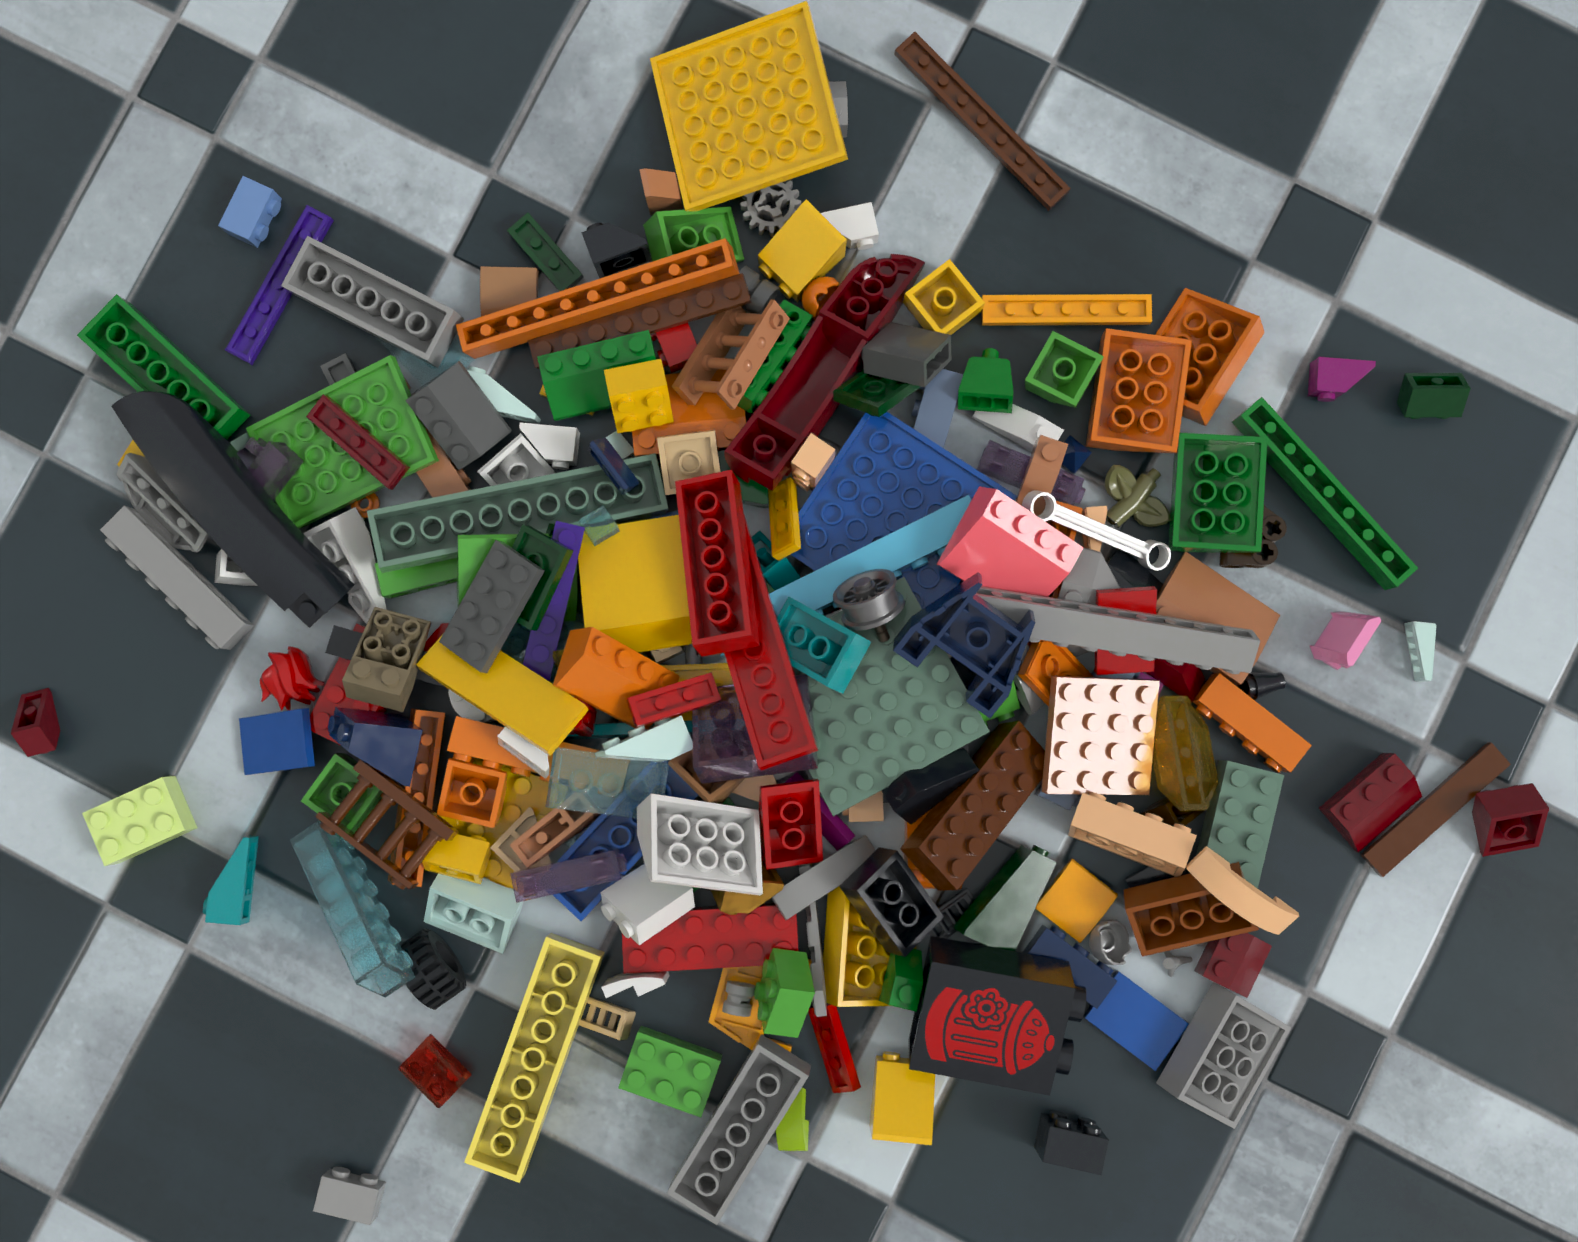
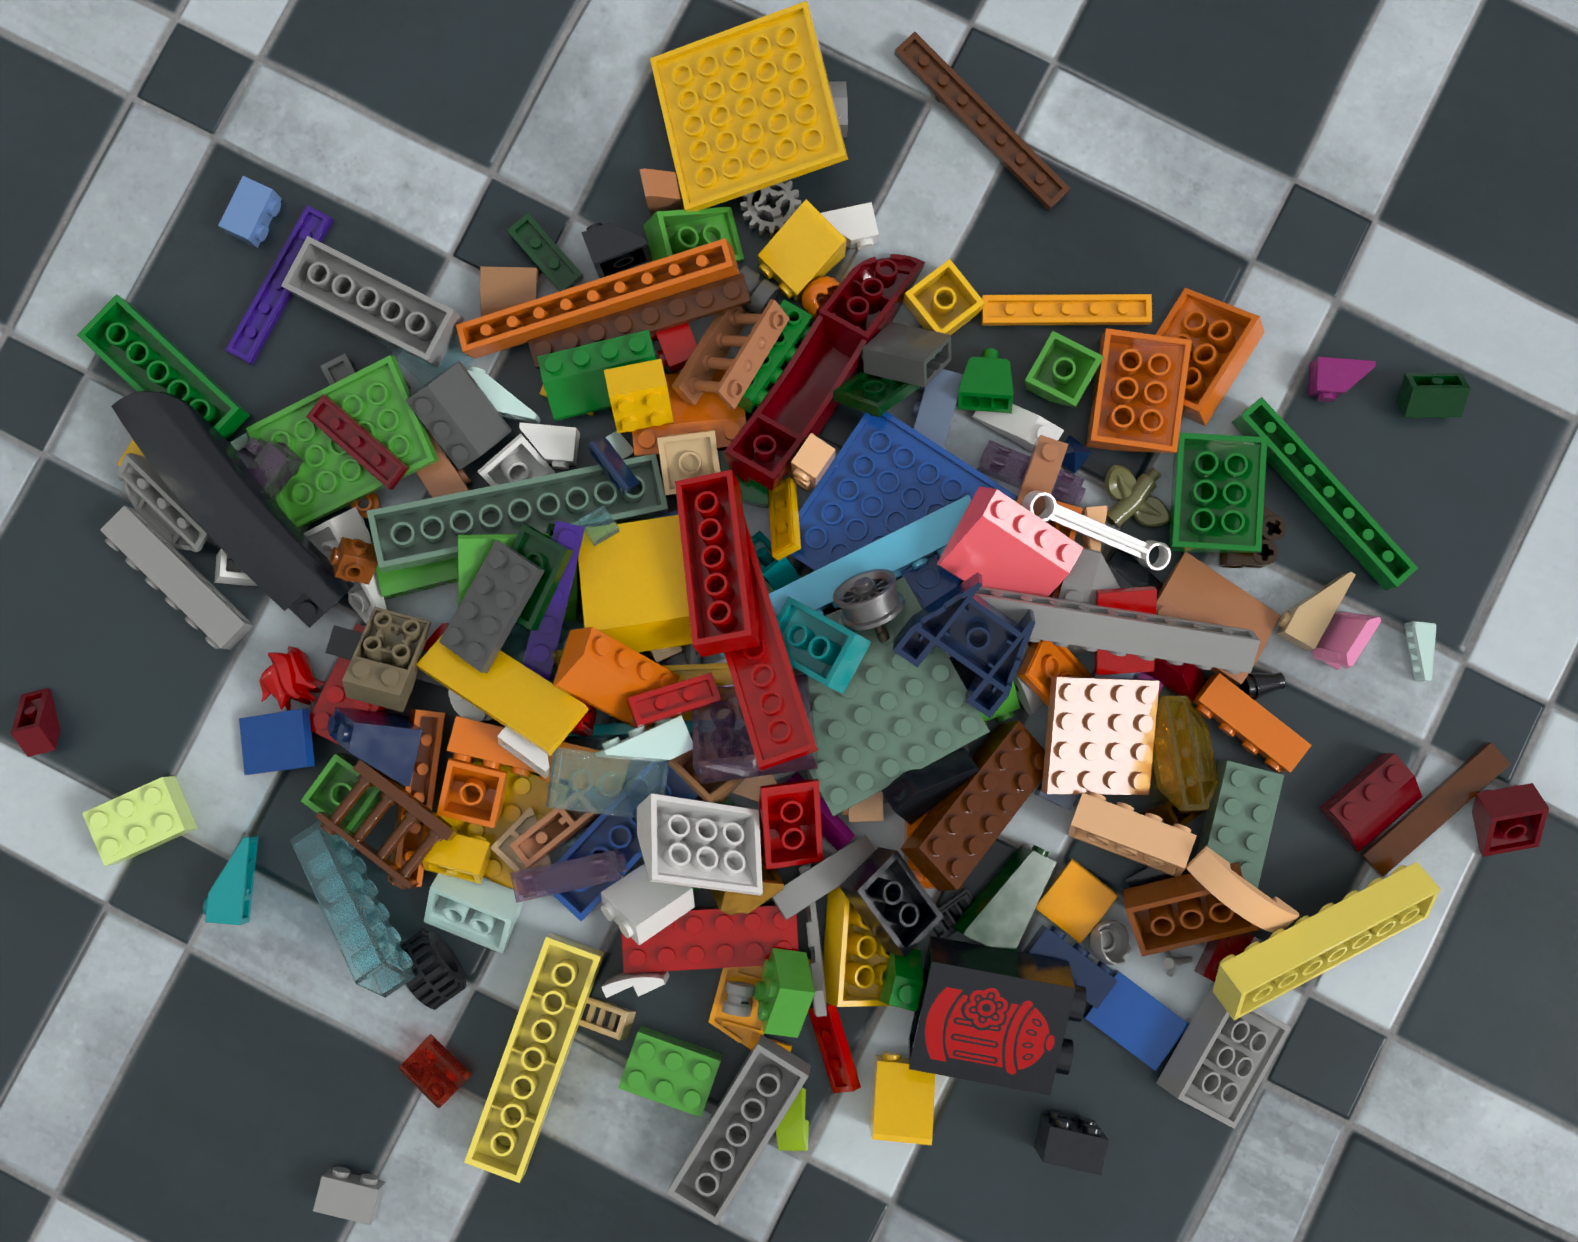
none -> dark orange brick [330,537,378,585]
none -> light yellow brick [1213,862,1441,1020]
none -> tan slope [1276,572,1356,651]

